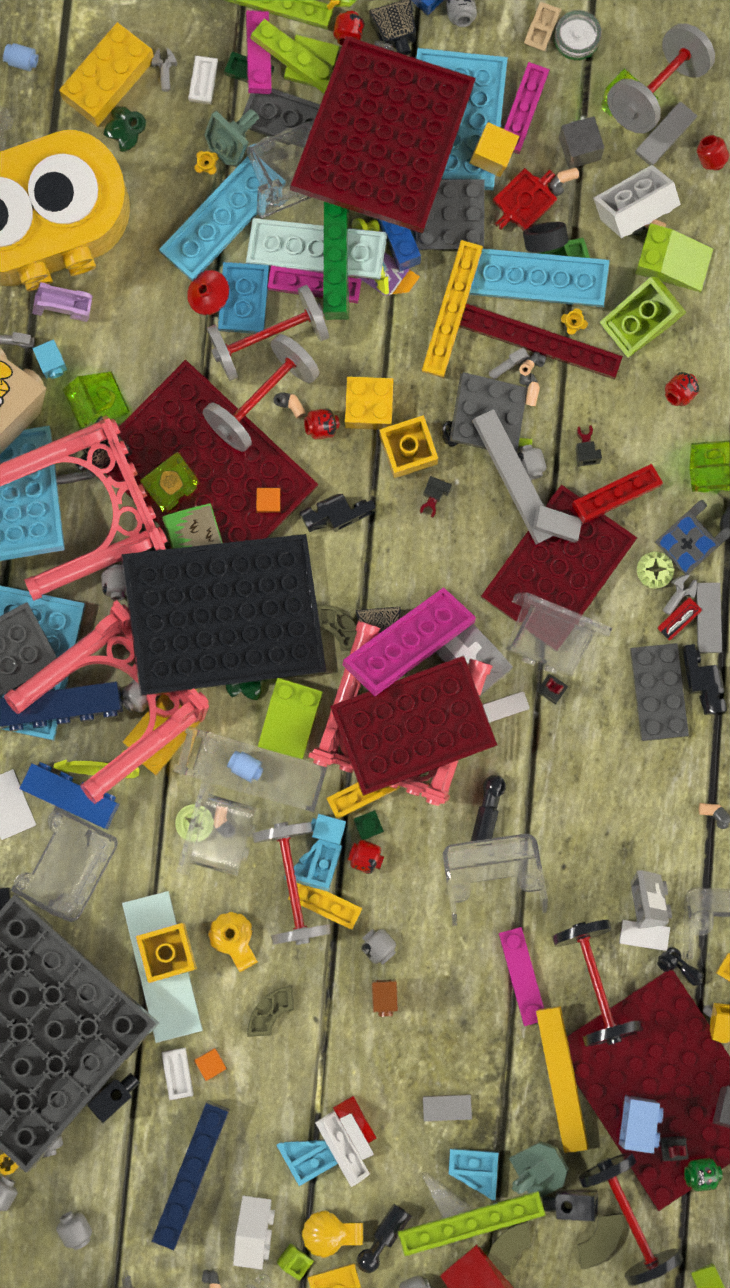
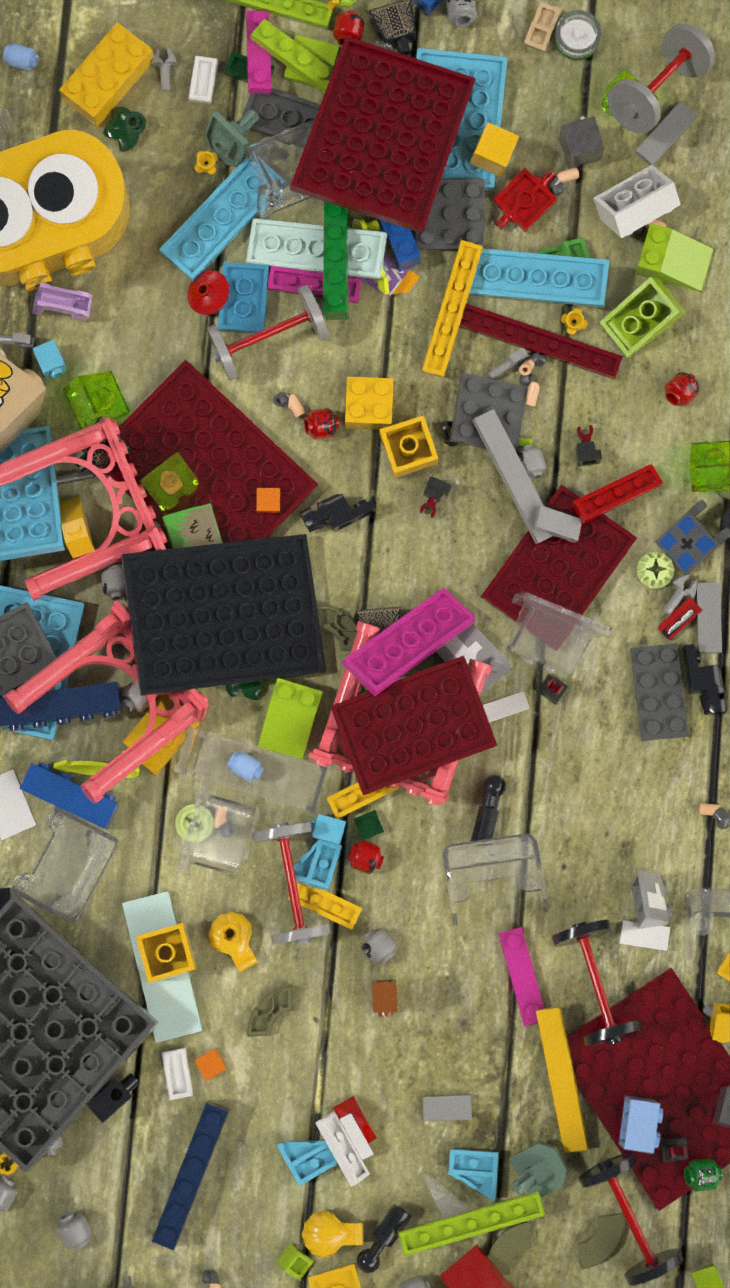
light grey piece [203,334,319,452] -> none
white brick [233,1196,275,1269] -> none
dark pink plate [504,62,550,155] -> none
black tyre [523,222,569,252] -> none
black torso [542,1190,598,1222] -> none
black piece [657,947,704,986] -> none
red head [696,135,730,171] -> none
none -> yellow slope [59,496,95,558]

